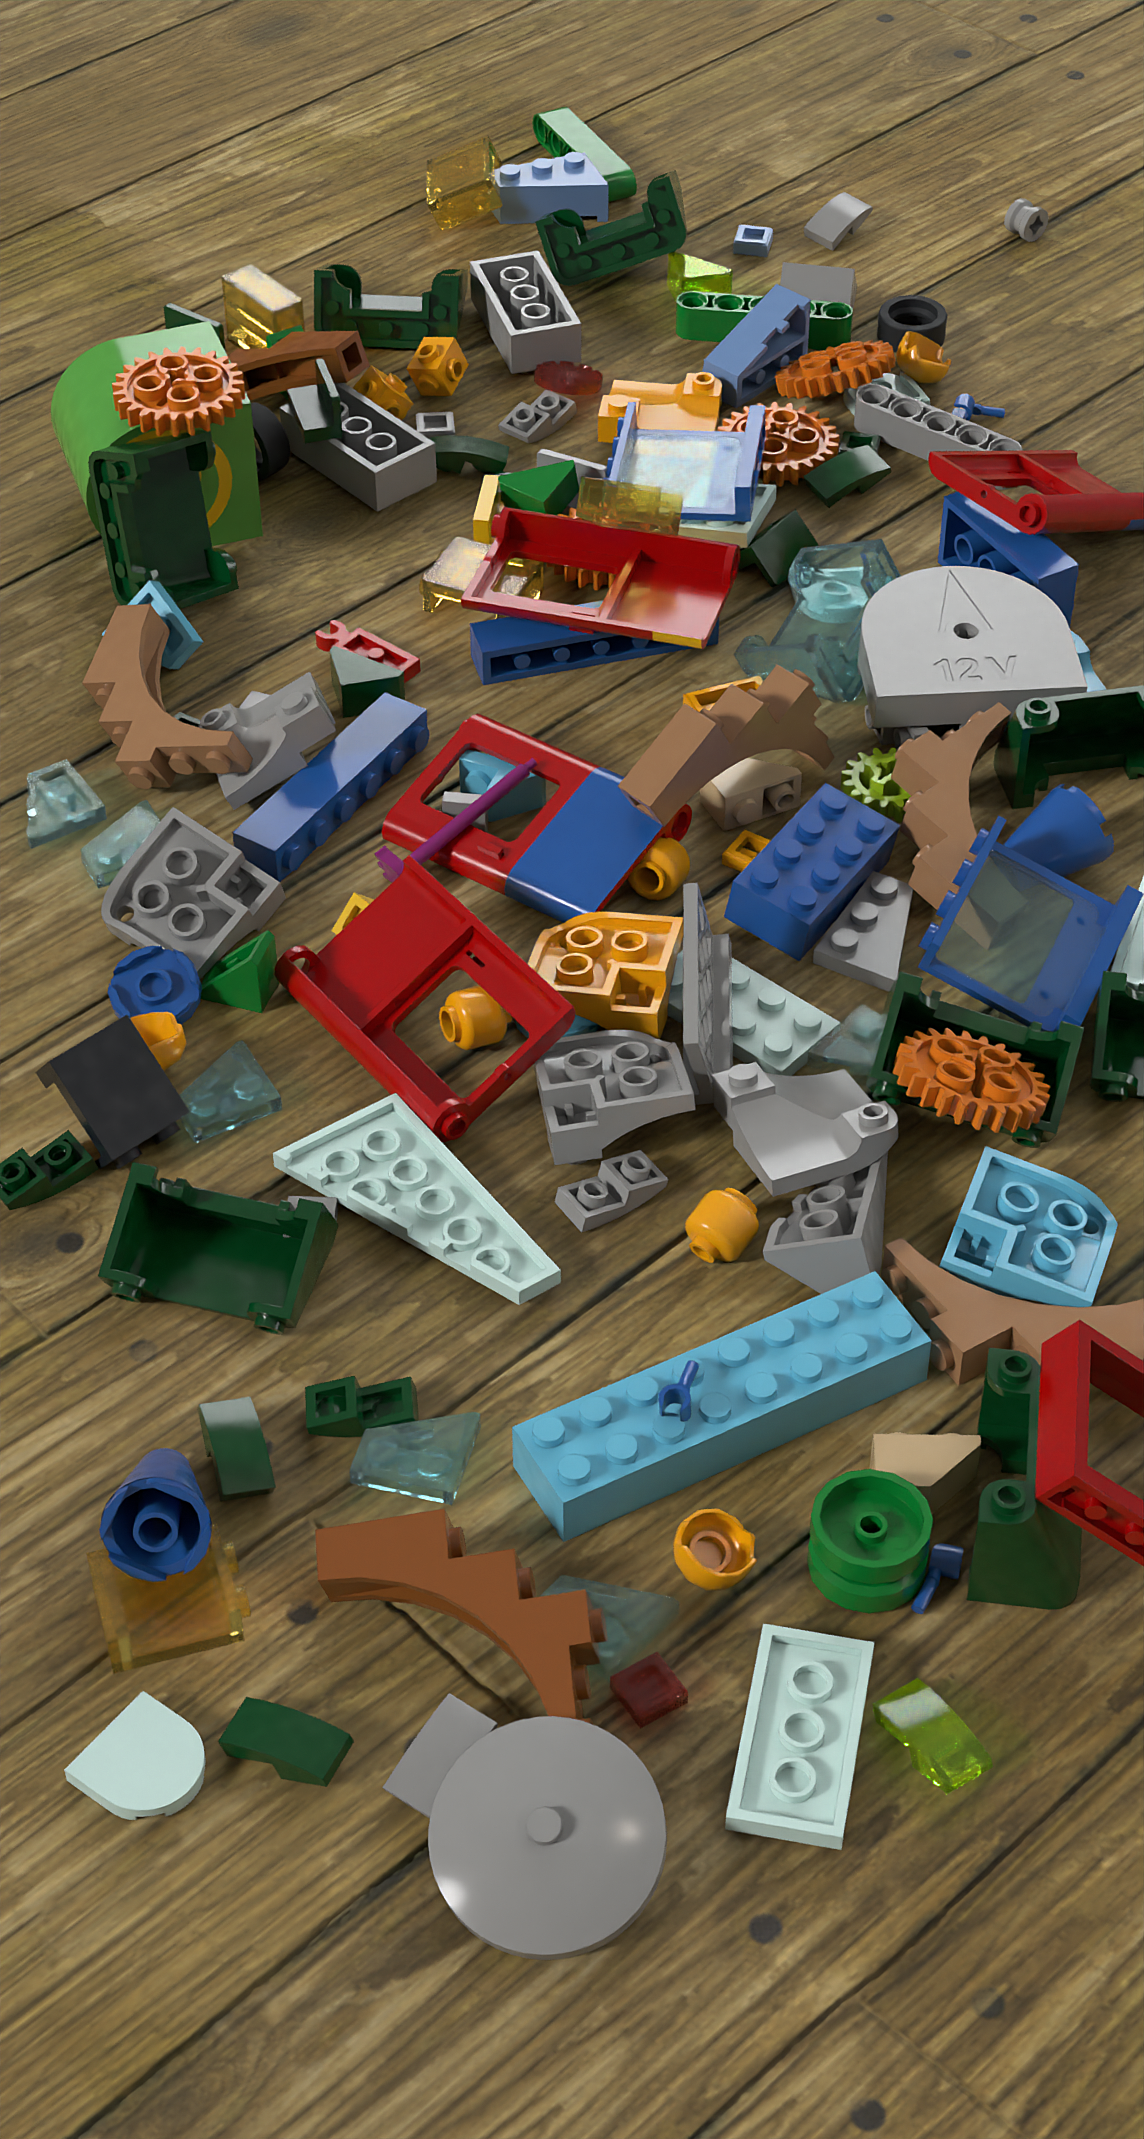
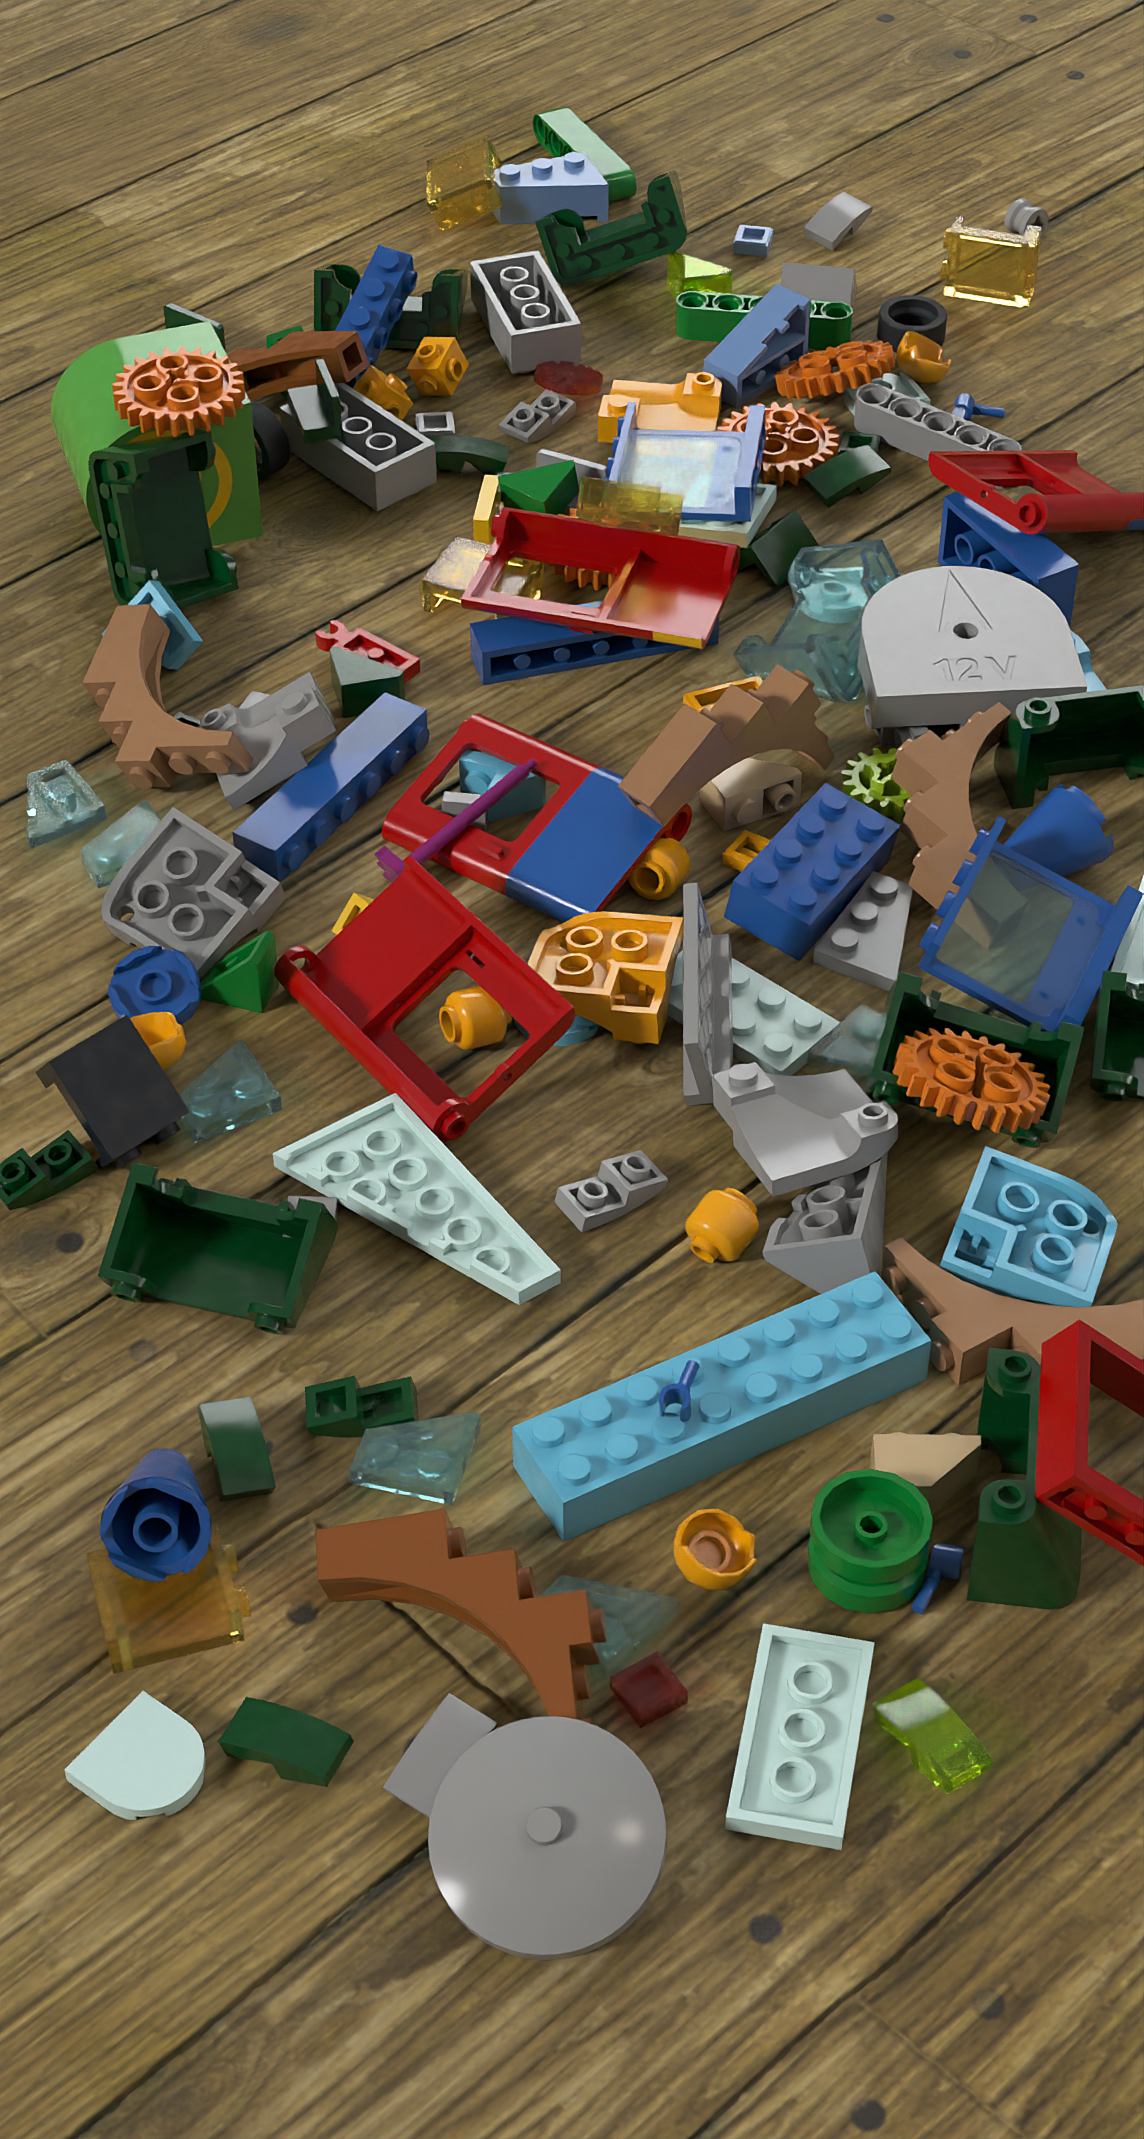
clear yellow brick [221,264,305,349] -> none
light grey slope [533,1030,695,1165] -> none
none -> blue brick [335,245,418,388]
none -> clear yellow panel [940,215,1042,308]

